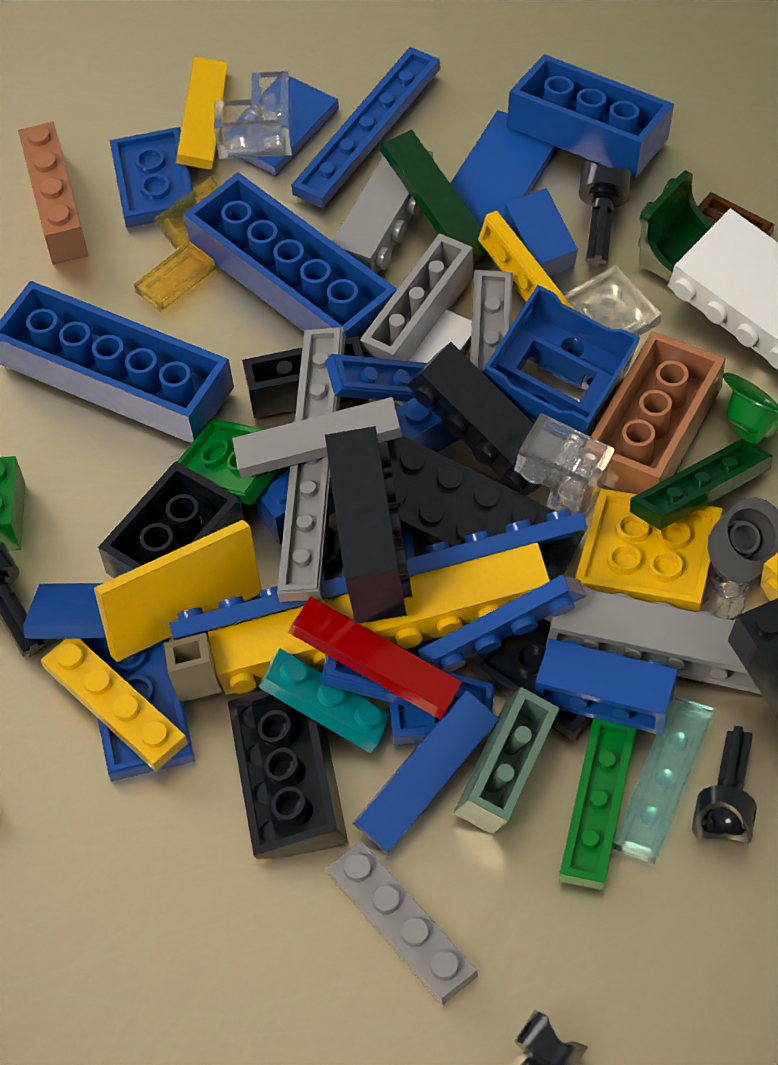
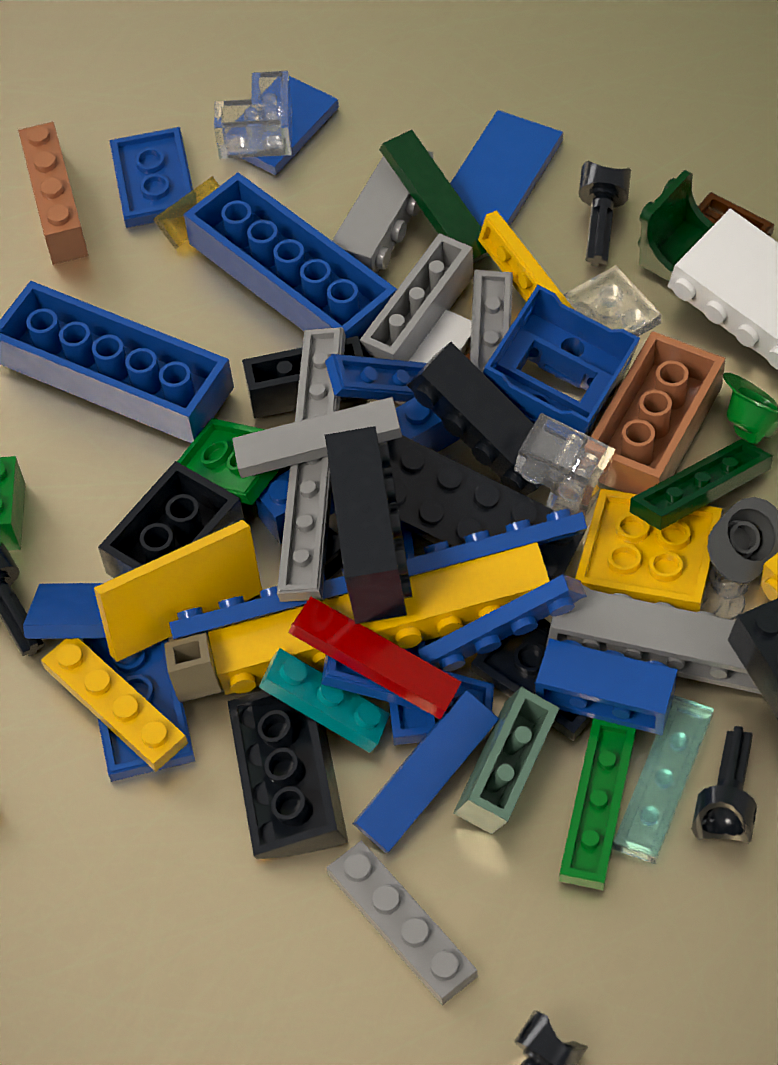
clear yellow tile [134,241,216,312] -> none
yellow tile [176,56,228,170] -> none
blue plate [291,47,440,209] -> none
blue brick [503,188,578,277] -> none
blue brick [506,54,674,178] -> none

